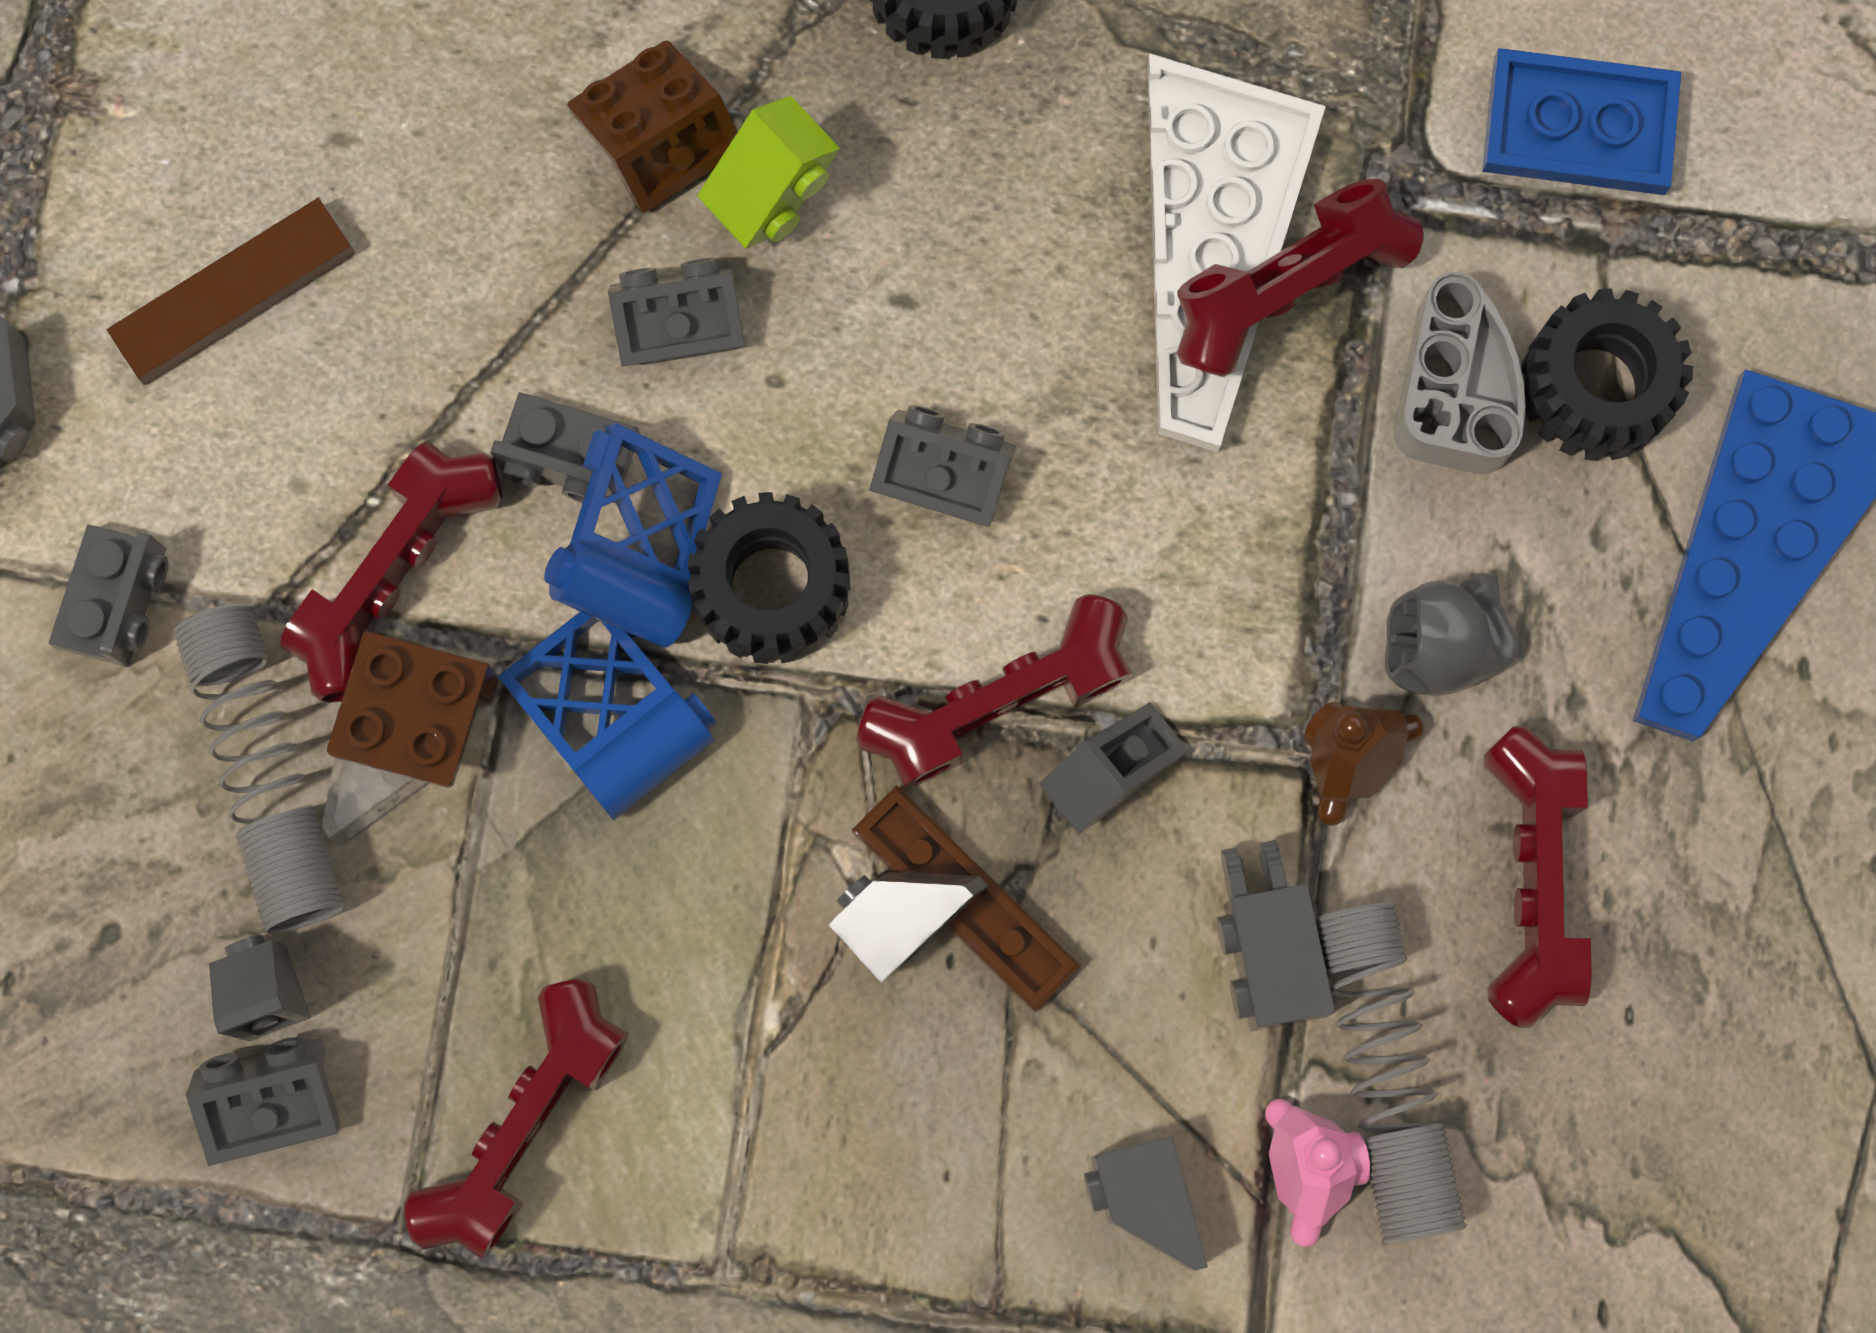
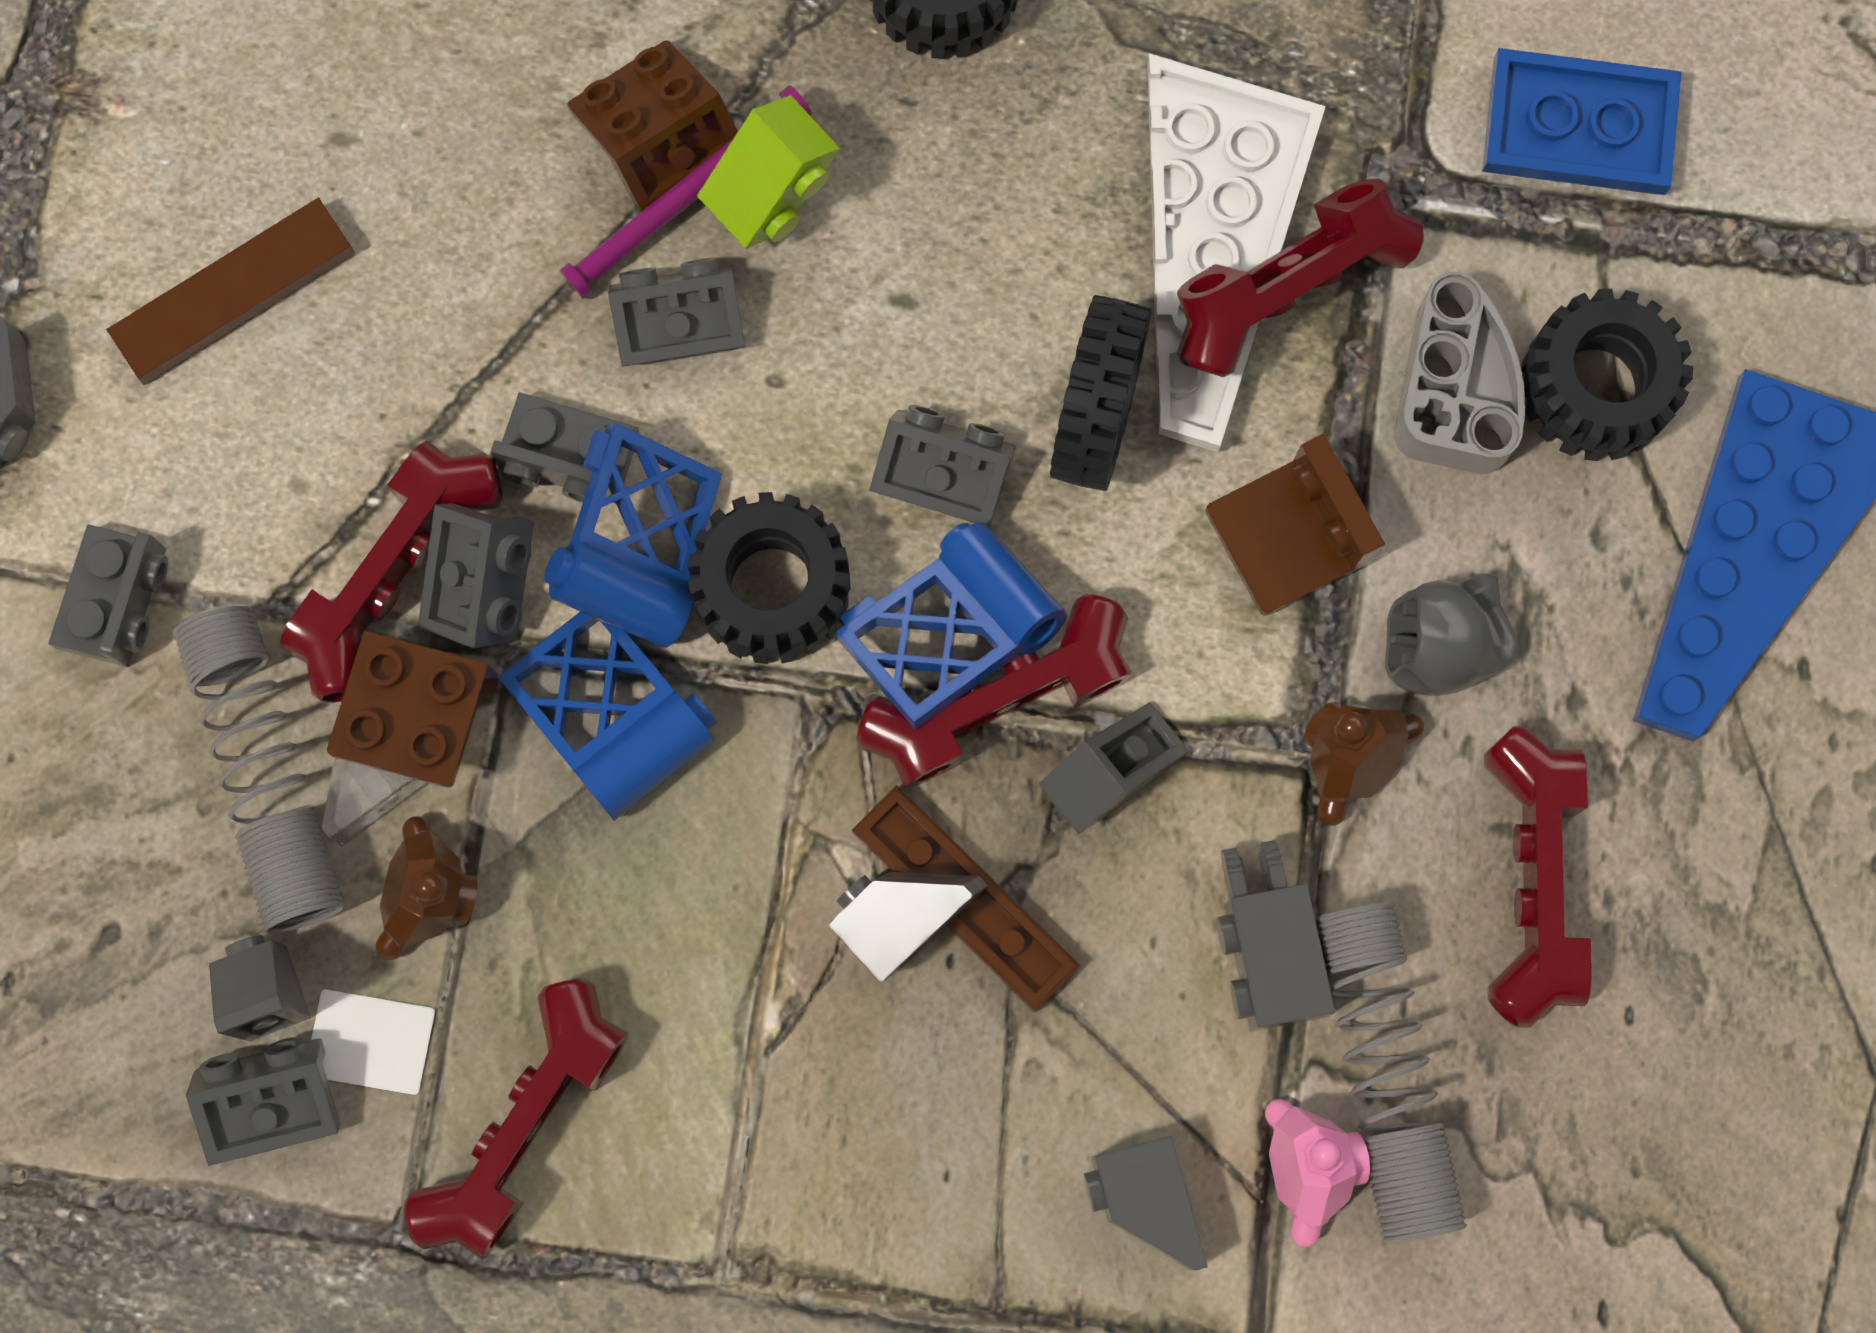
none -> white sticker [311,989,435,1095]
none -> reddish brown rock [376,816,478,960]
none -> dark grey bracket [418,503,534,648]
none -> magenta bar [559,85,812,299]
none -> blue piece [836,522,1067,730]
none -> black tyre [1050,295,1152,491]
none -> reddish brown bracket [1205,433,1385,616]

